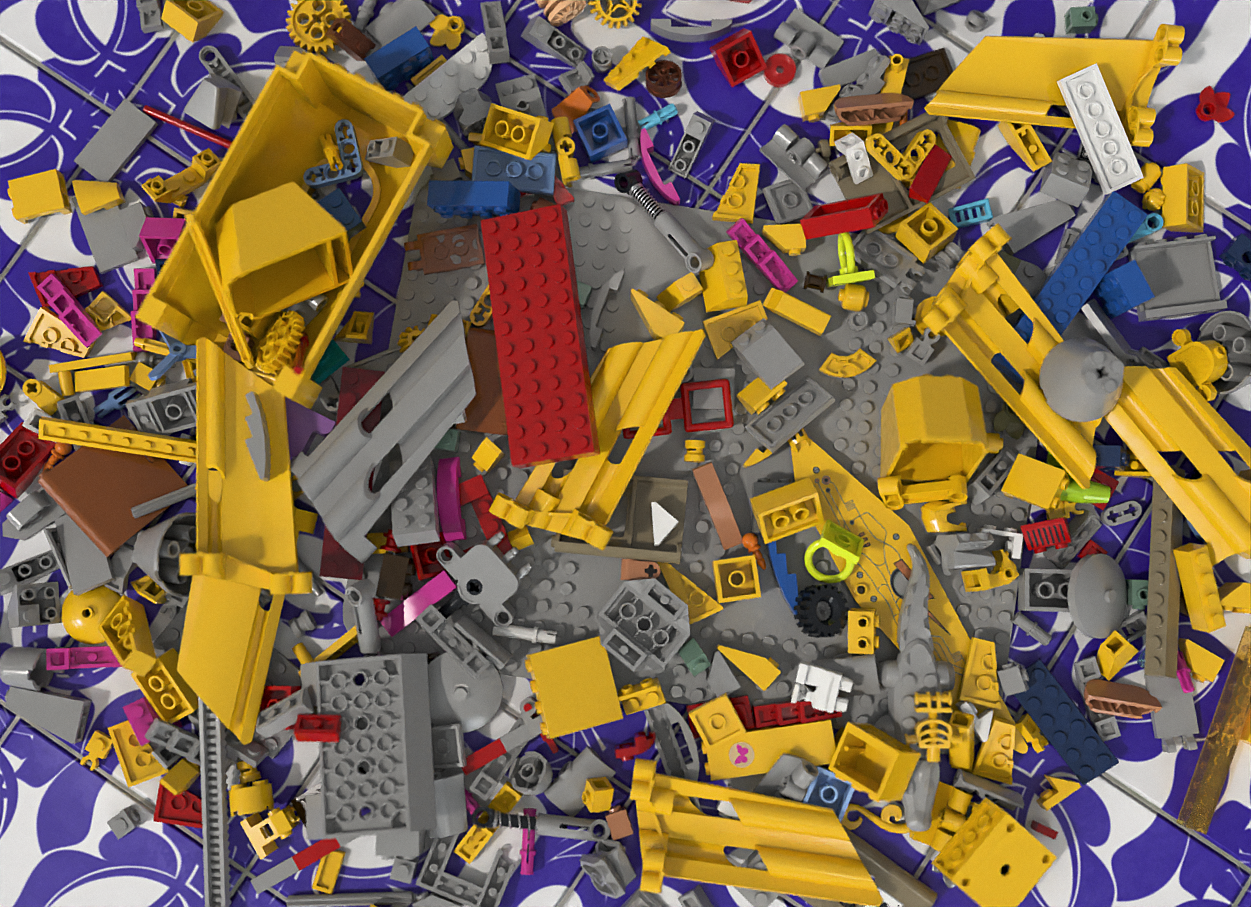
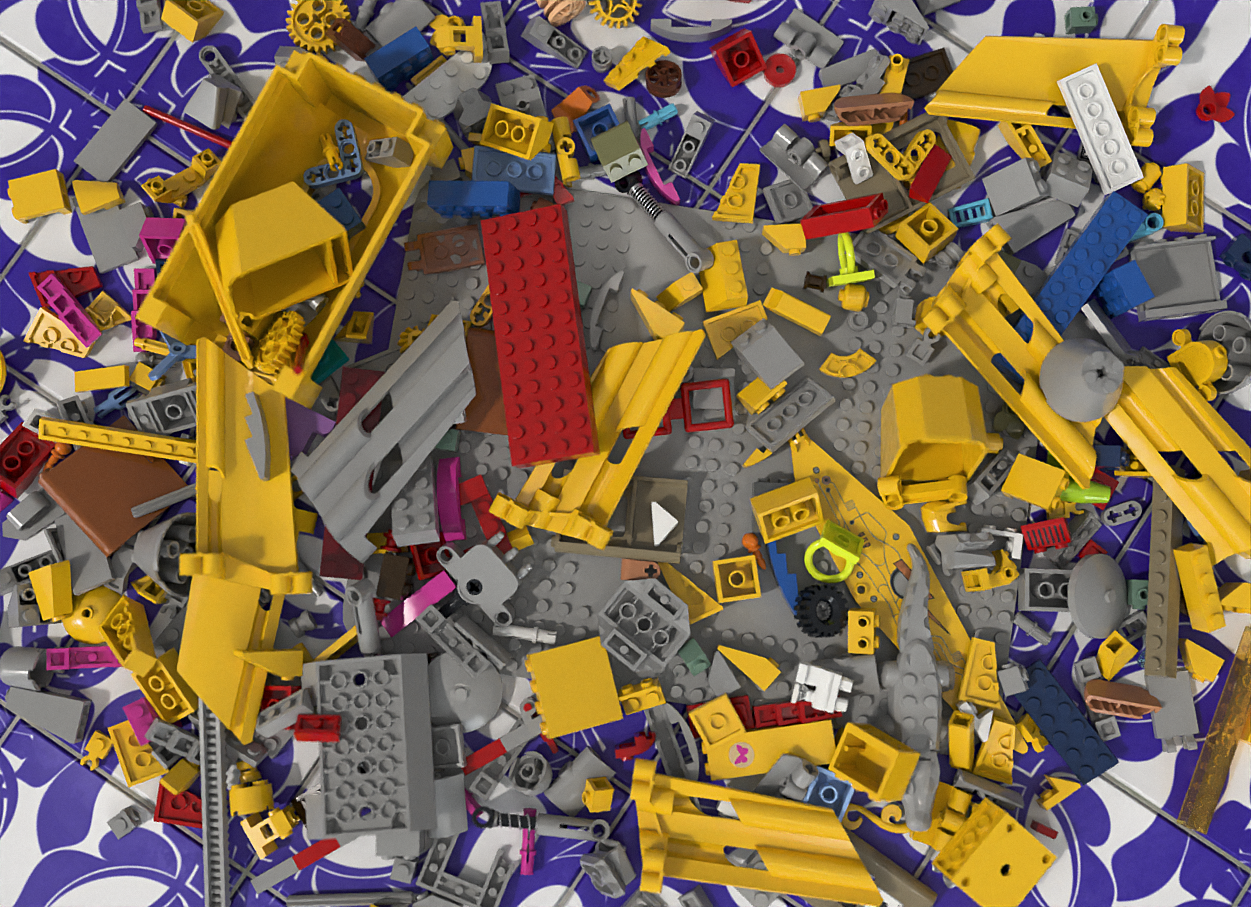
yellow piece [22,379,65,416] -> none
yellow piece [49,352,137,397] -> none
yellow tile [312,849,346,895] -> none
yellow slope [453,781,523,864] -> none
yellow slope [471,437,505,473] -> none
light grey bracket [558,61,594,95] -> none
nougat brick [605,805,634,840] -> none
yellow wheel [684,440,705,463] -> none
nougat slope [692,462,742,550] -> none
dark pink slope [726,218,798,293] -> none
yellow slope [887,327,914,353] -> none
yellow piece [904,691,962,762] -> none
light grey tile [965,10,988,32] -> none
dark pink axle [1177,651,1195,693] -> none
none -> yellow slope [28,560,73,622]
none -> yellow slope [234,648,303,680]
none -> yellow tile [434,16,483,63]
none -> olive slope [591,120,648,183]
none -> light grey brick [982,158,1048,216]

